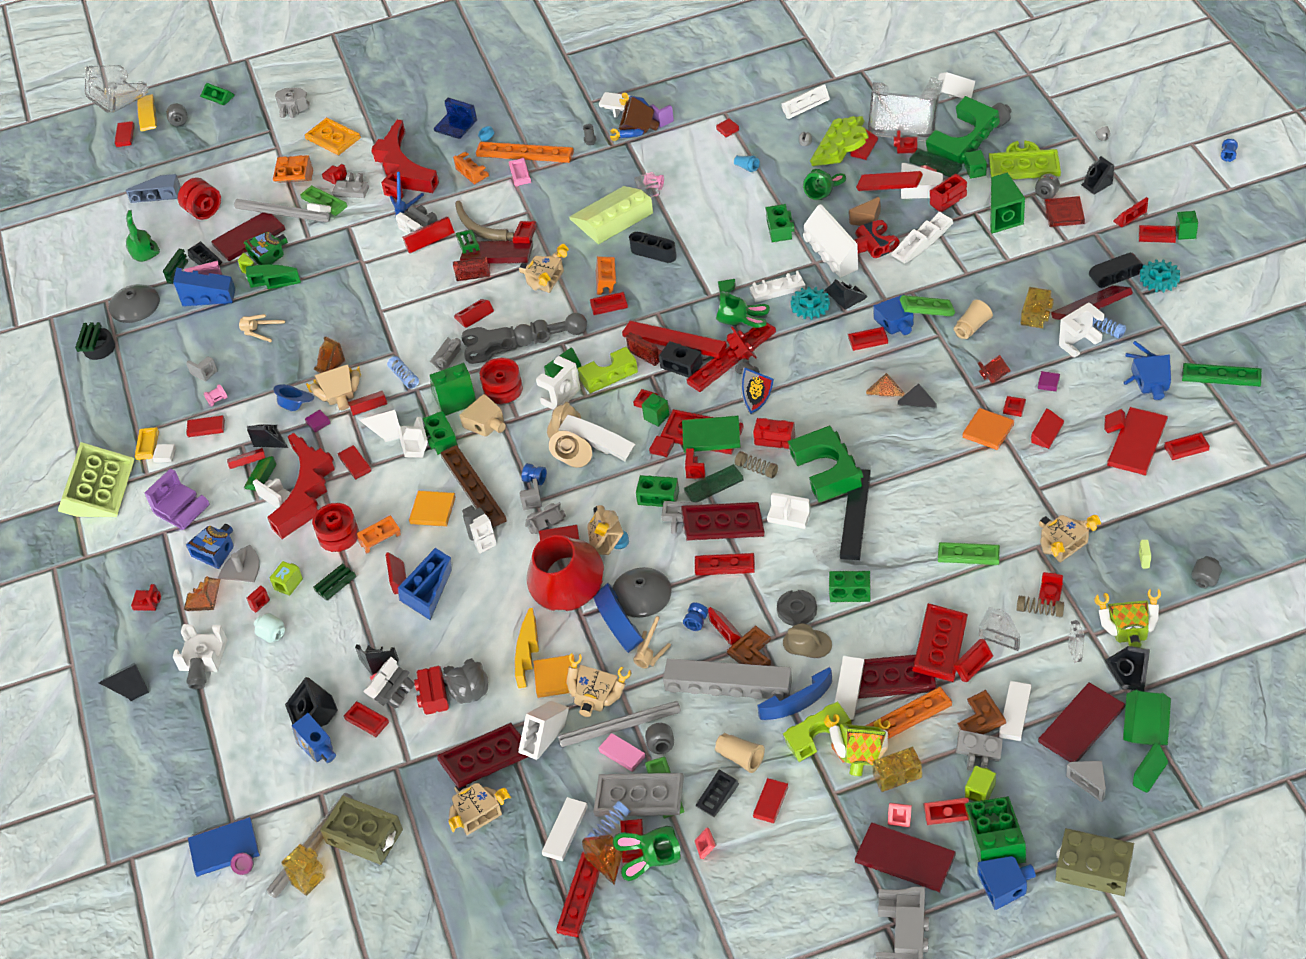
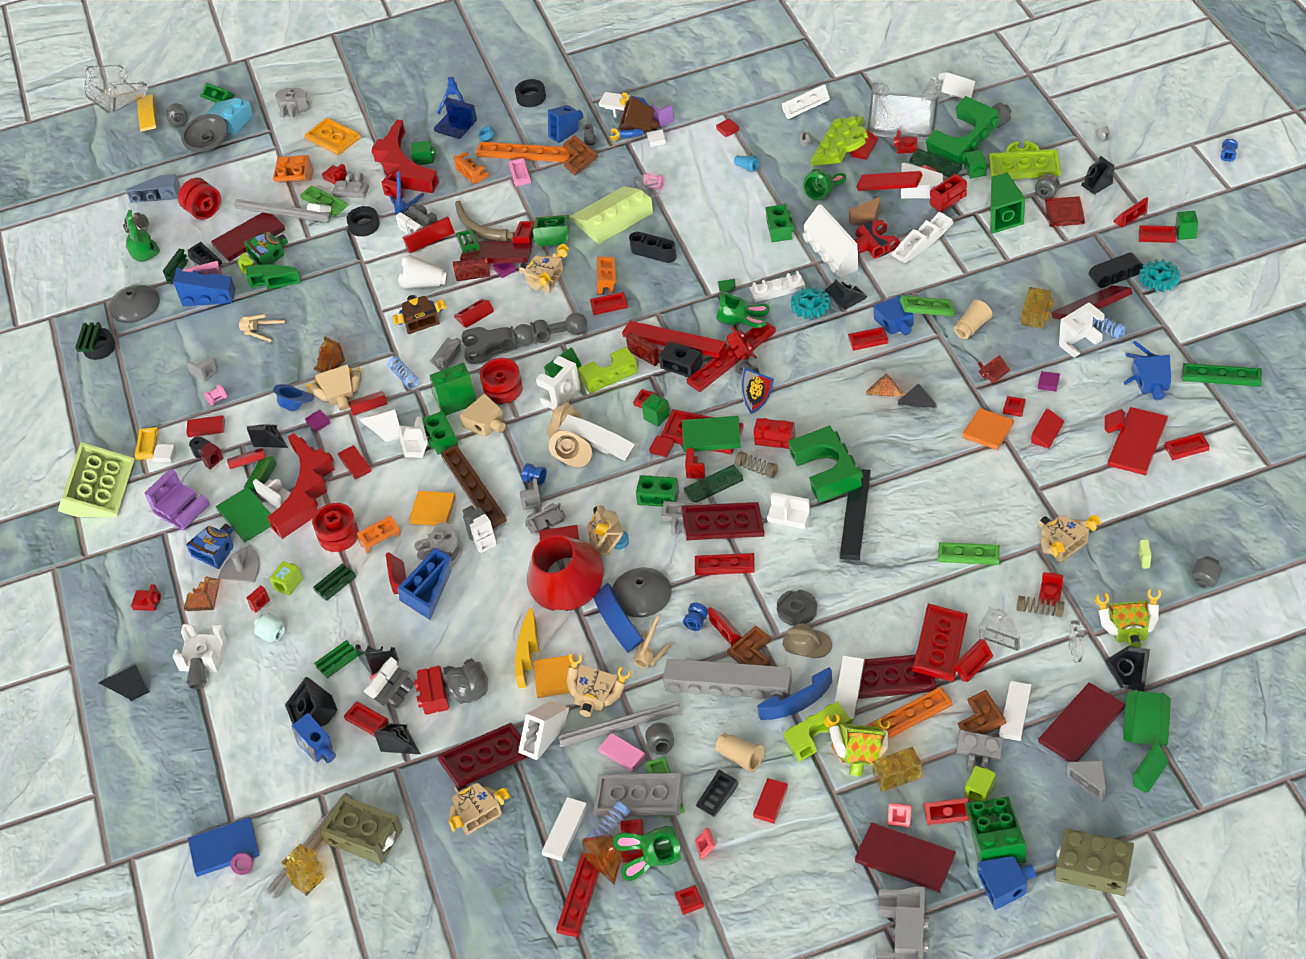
red tile [115,121,134,147] -> none
green brick [829,571,871,602] -> none
none -> clear smoke head [123,212,149,233]
none -> dark grey dish [181,114,228,152]
none -> dark red leg [189,437,224,470]
none -> medium azure slope [204,98,253,135]
none -> green tile [215,487,271,543]
none -> green tile [314,640,358,678]
none -> black tyre [346,206,380,237]
none -> black slope [375,723,421,755]
none -> torso [393,295,447,334]
none -> white cone [399,255,447,289]
none -> green brick [411,140,436,165]
none -> light grey hinge [414,522,461,564]
none -> blue plant [437,77,473,117]
none -> magenta tile [493,263,517,278]
none -> black tyre [515,79,546,107]
none -> green slope [533,215,570,247]
none -> blue torso [548,105,584,143]
none -> dark orange tile [563,135,598,176]
none -> white tile [647,129,666,147]
none -> red tile [675,885,704,915]

